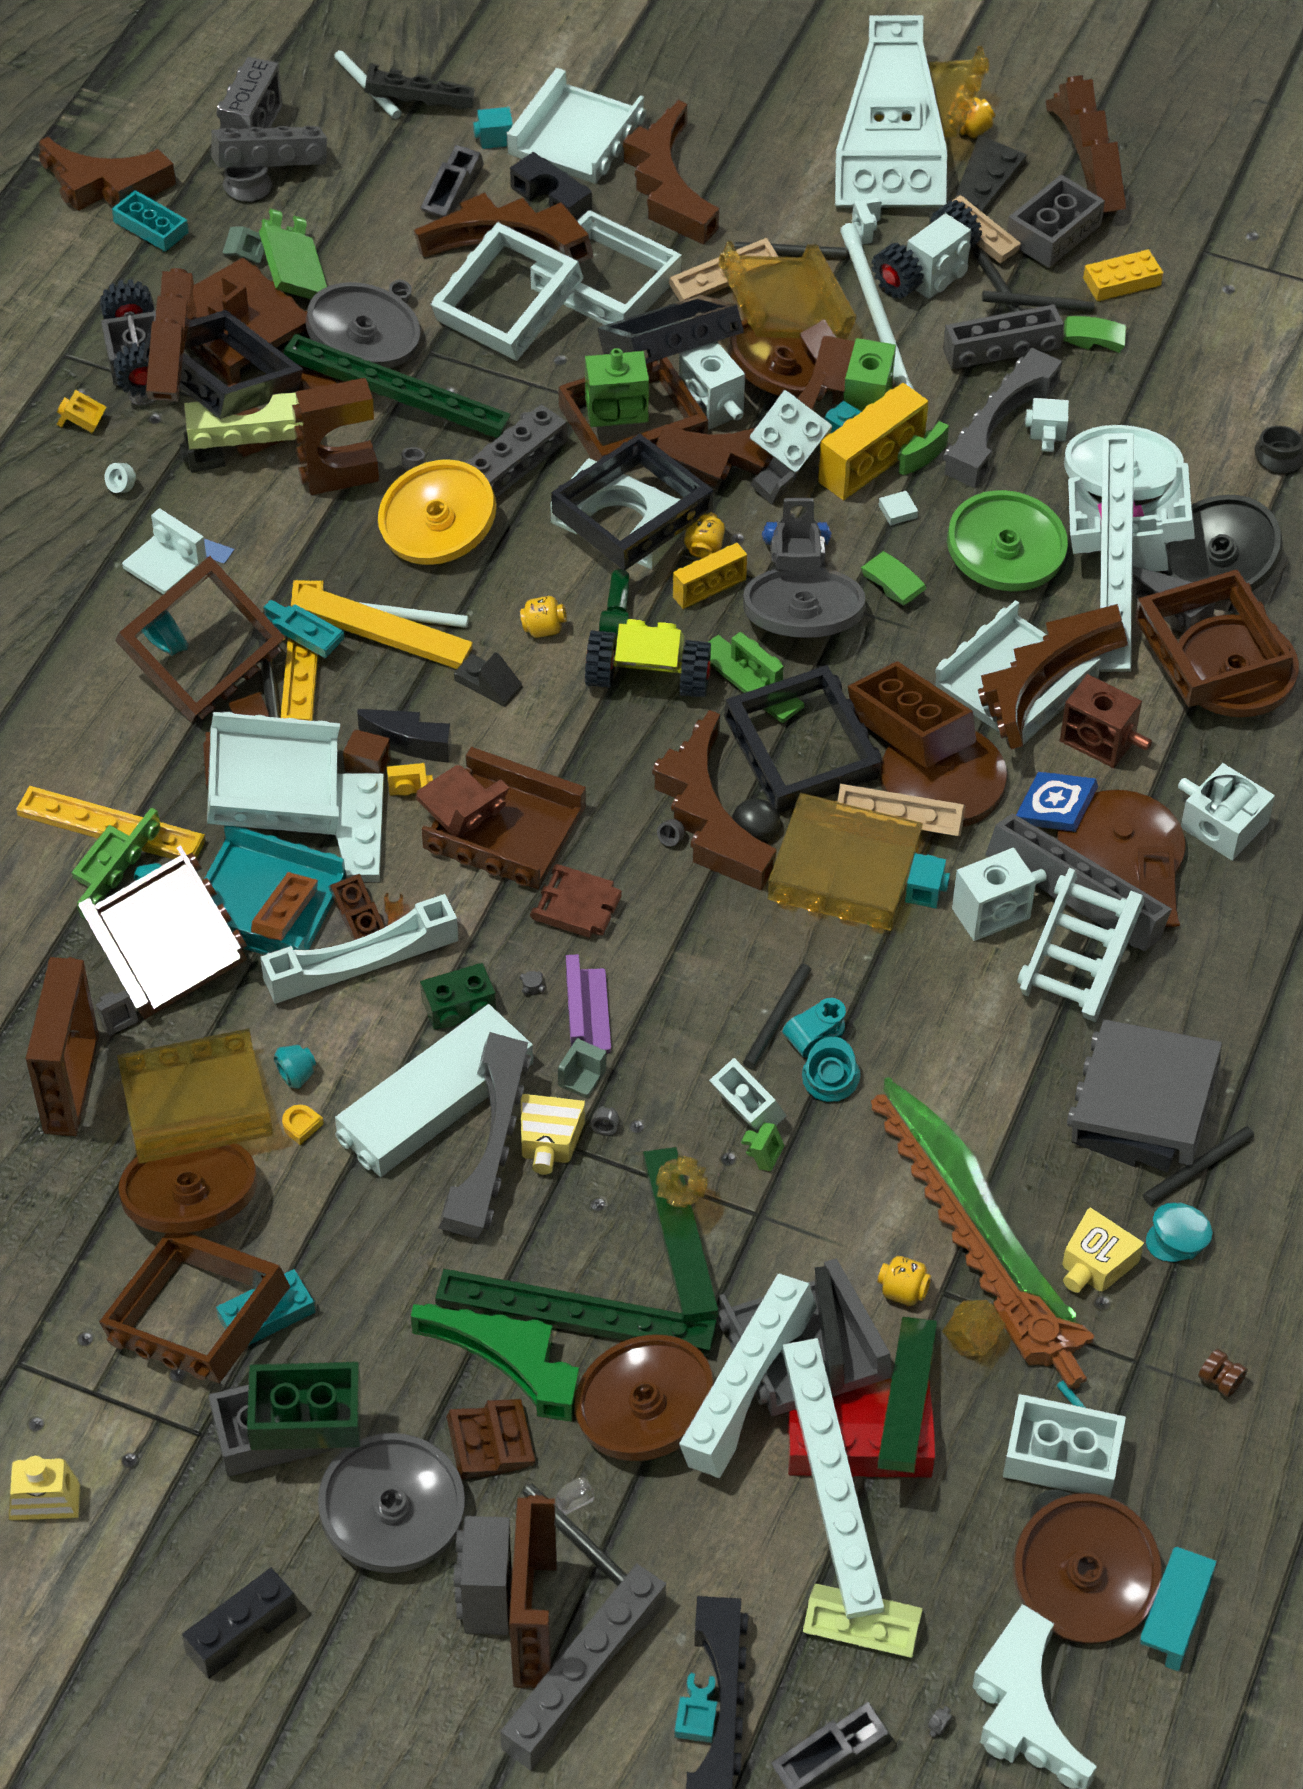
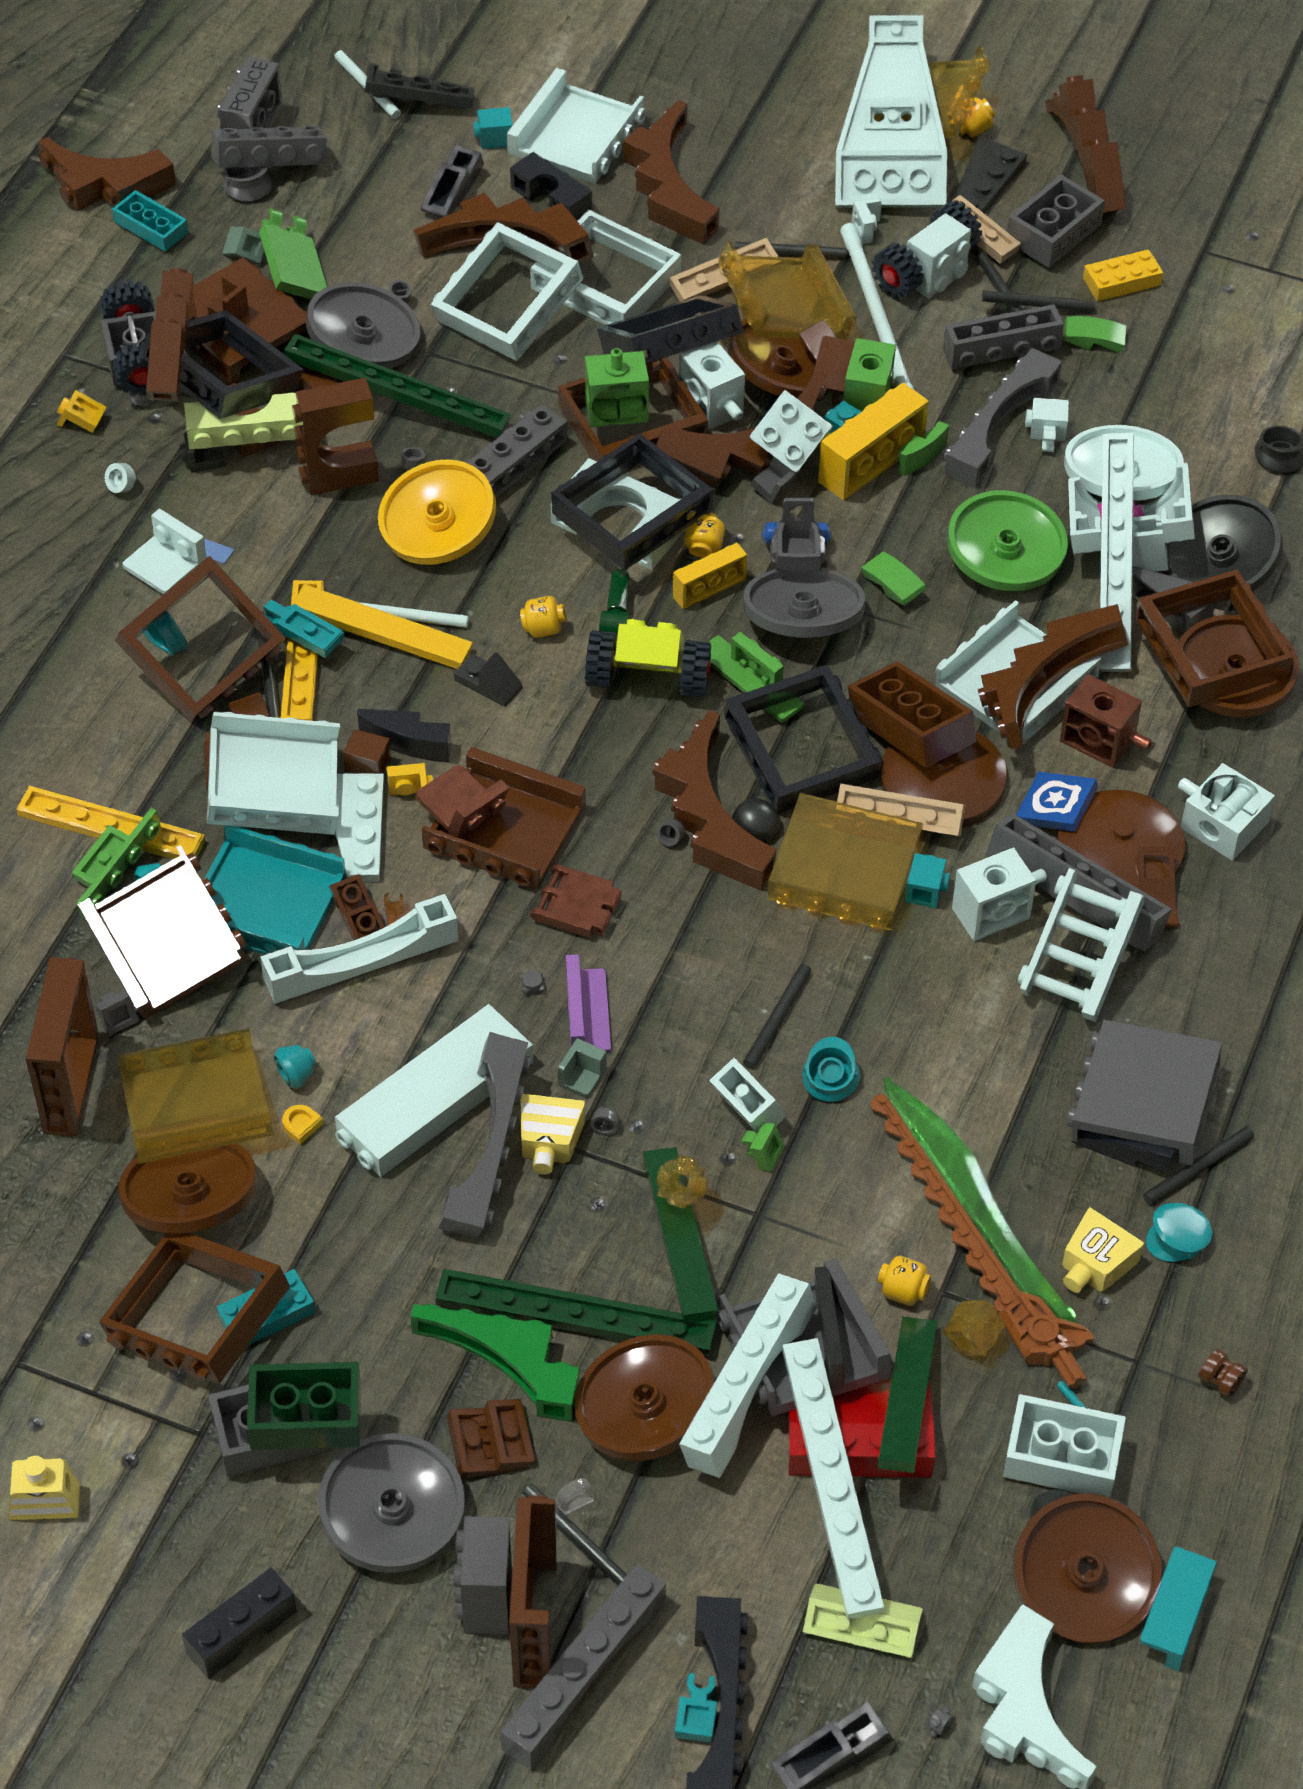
dark orange plate [251,872,318,941] -> none
dark green brick [420,963,496,1030] -> none
teal piece [782,998,846,1058] -> none
light aqua tile [879,491,918,526] -> none

